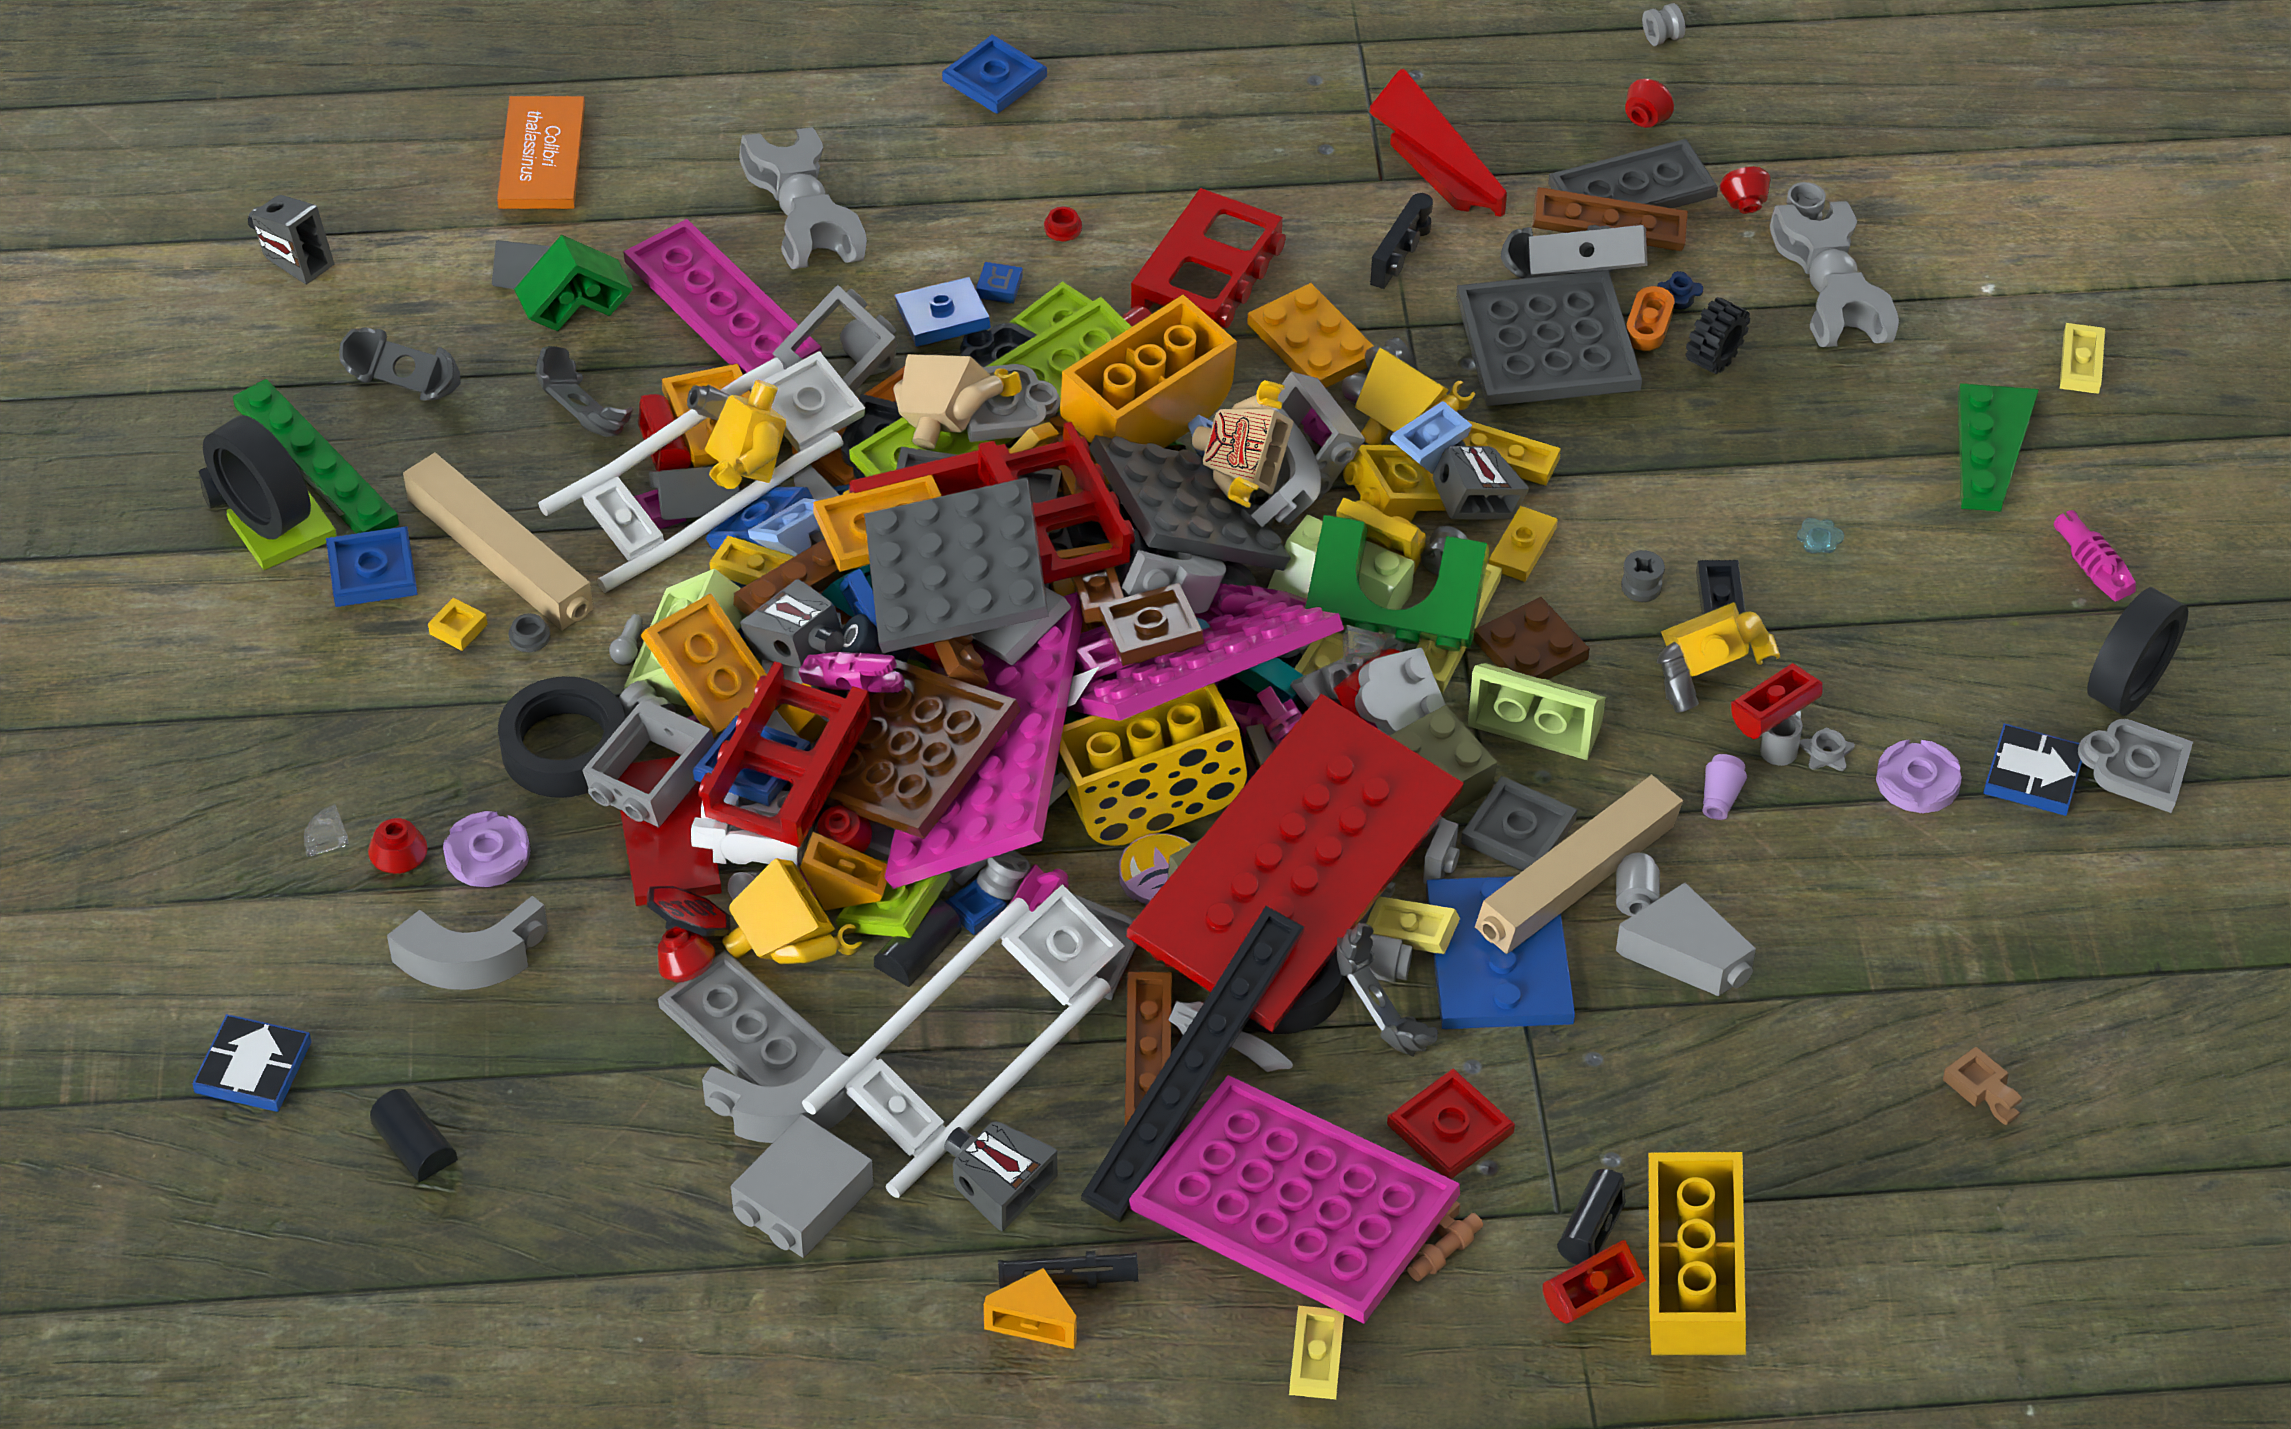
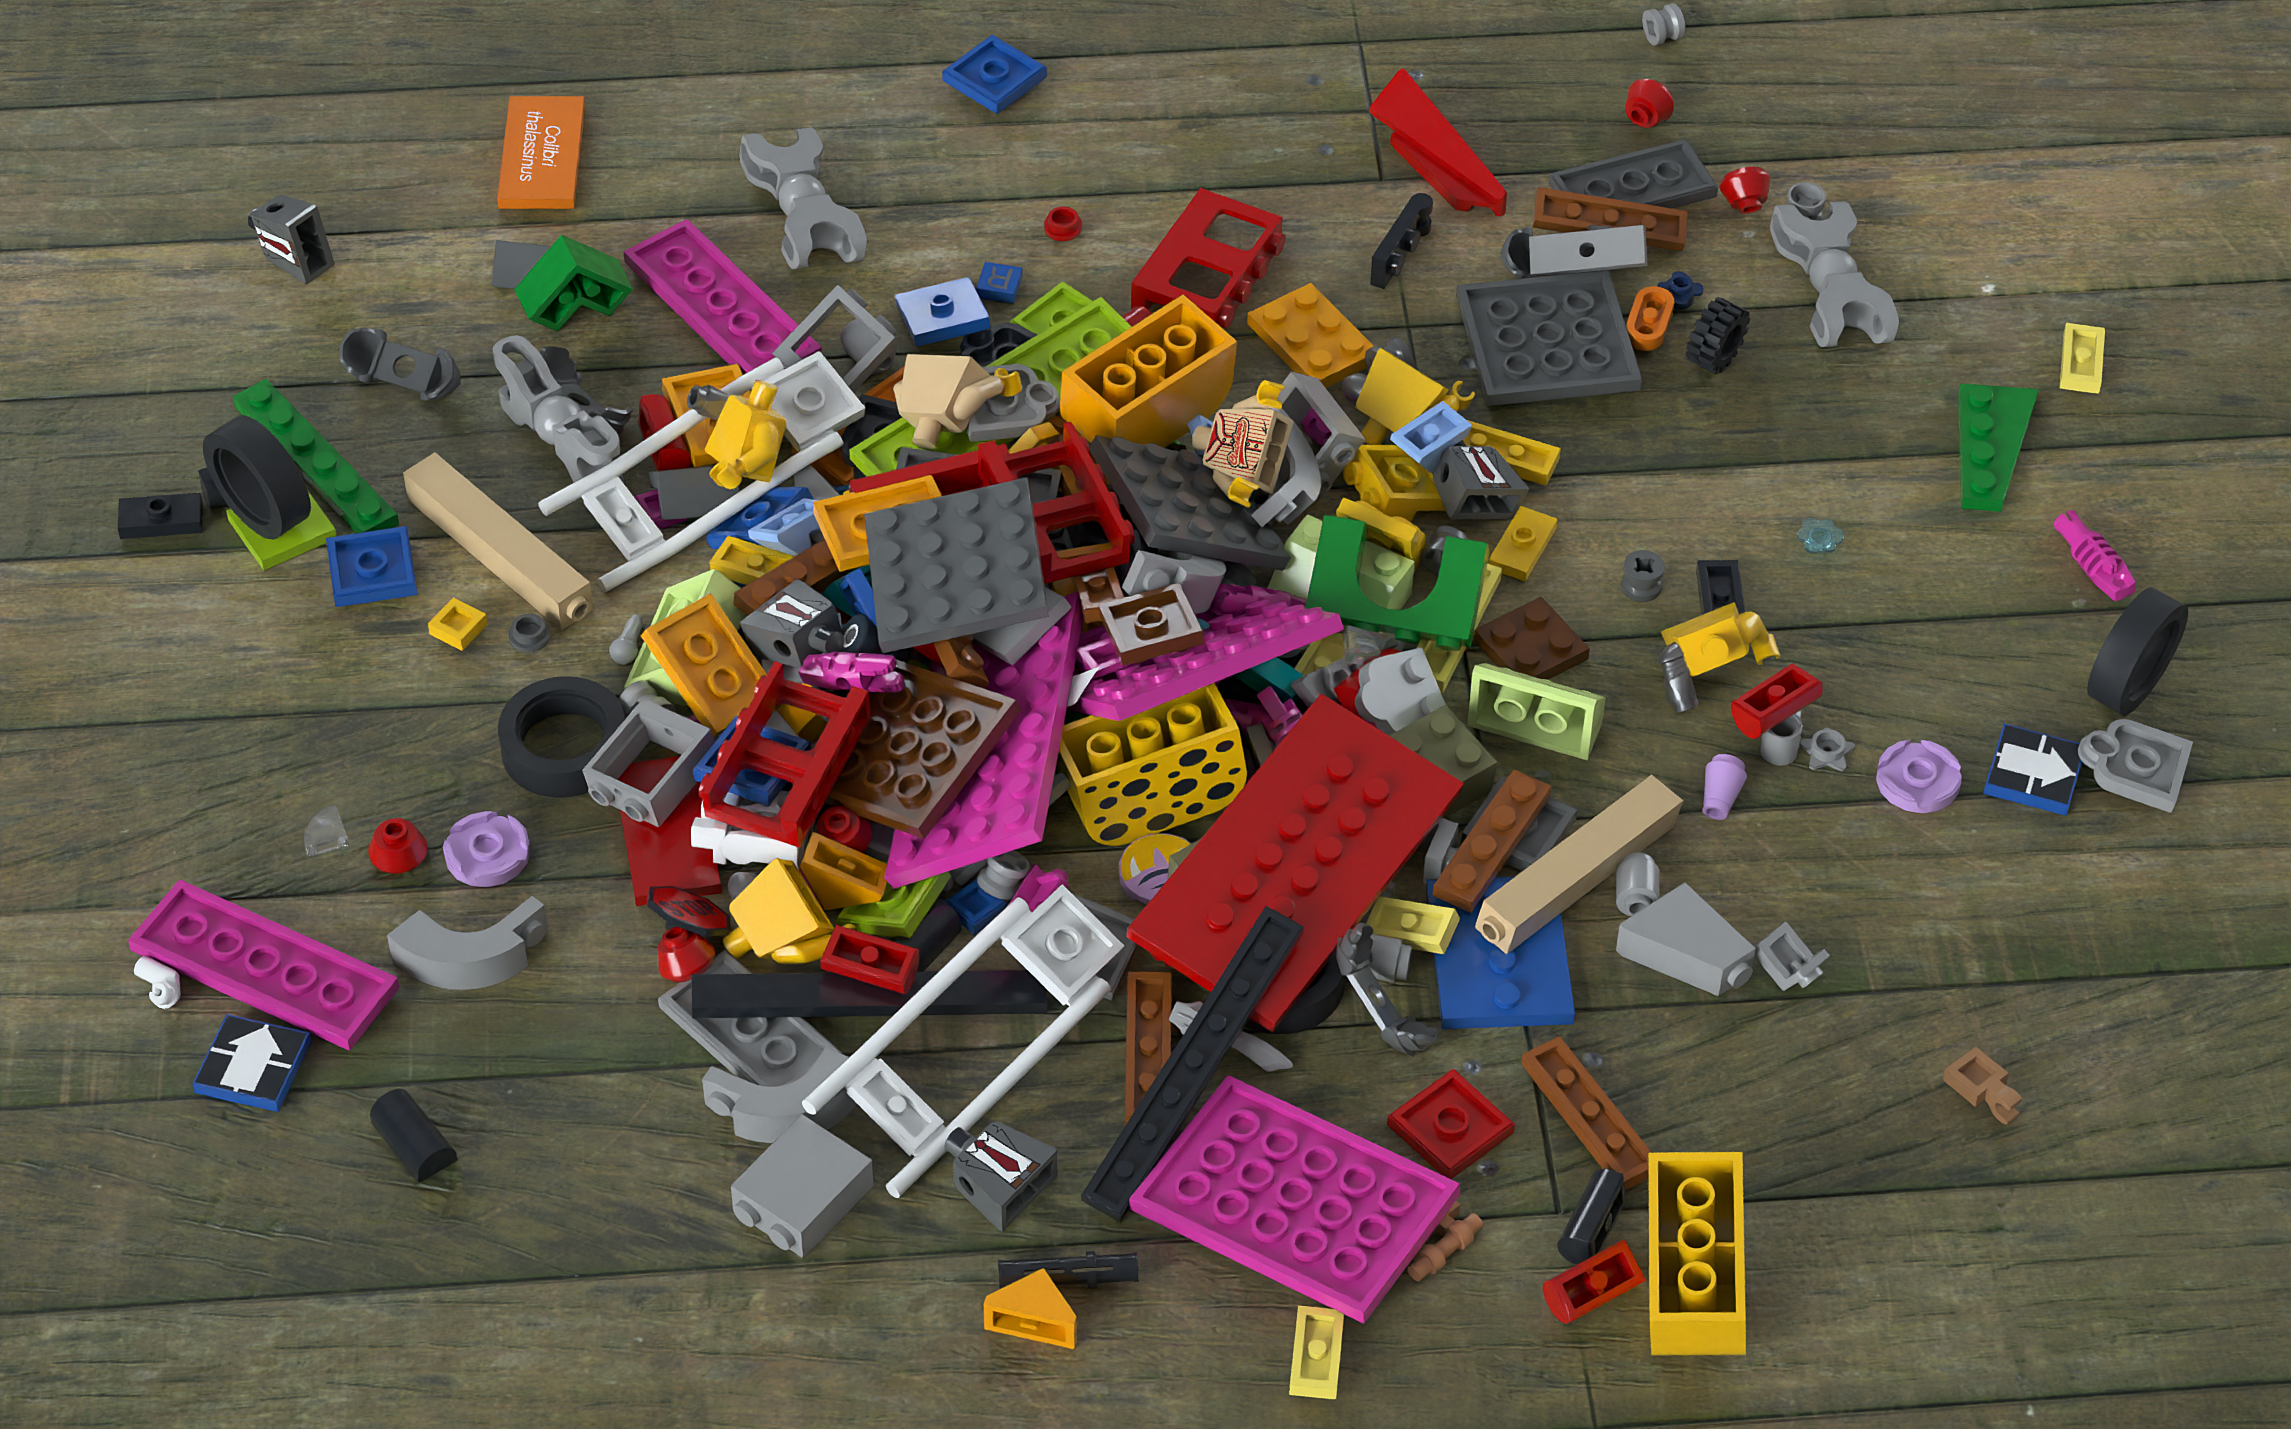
none -> black plate [118,493,203,539]
none -> dark pink plate [128,879,400,1051]
none -> white arm [134,956,181,1009]
none -> light grey piece [493,335,624,484]
none -> black tile [692,970,1048,1018]
none -> red brick [820,925,919,994]
none -> dark orange plate [1433,769,1552,913]
none -> dark orange plate [1521,1036,1652,1190]
none -> light grey bracket [1754,921,1830,991]

